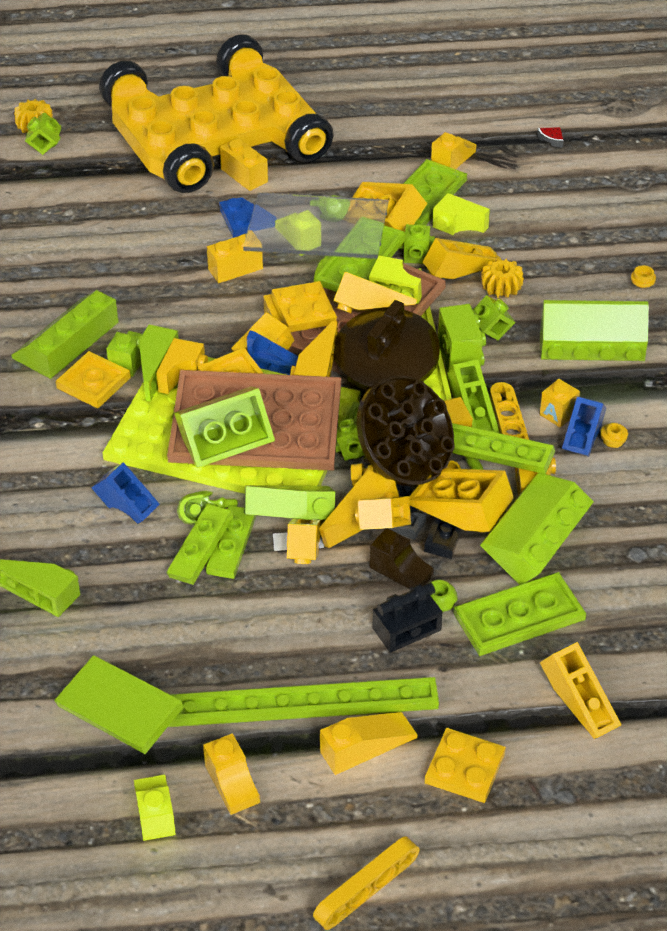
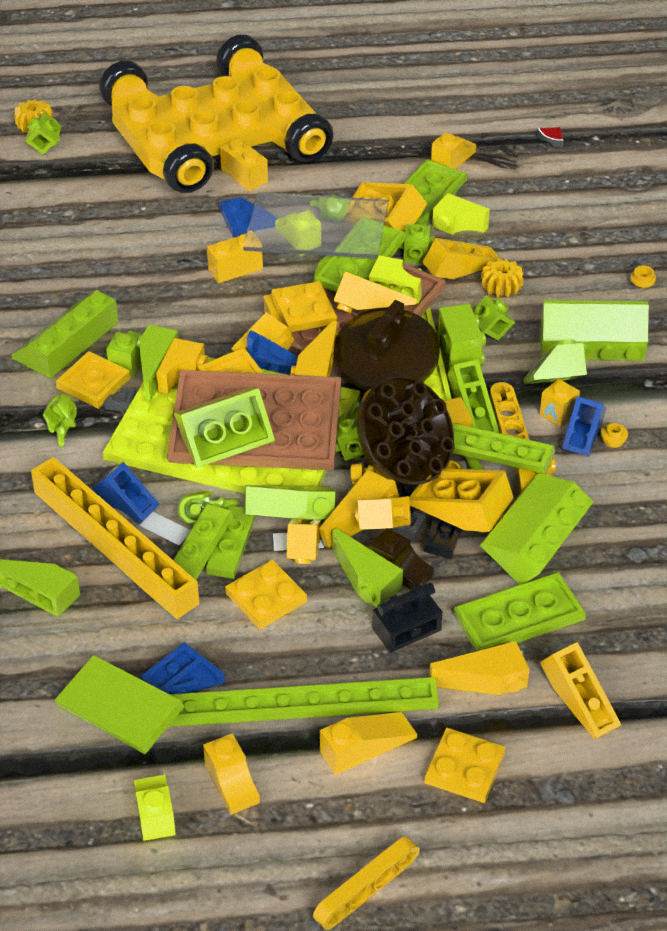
lime plate [429,580,458,612] -> none
none -> yellow brick [31,457,200,619]
none -> lime piece [43,392,77,448]
none -> dark grey tile [104,387,137,412]
none -> white sticker [139,512,191,545]
none -> blue wing [140,642,225,694]
none -> yellow plate [225,559,307,630]
none -> lime slope [332,528,403,607]
none -> yellow slope [429,641,529,695]
none -> slope [523,339,587,385]

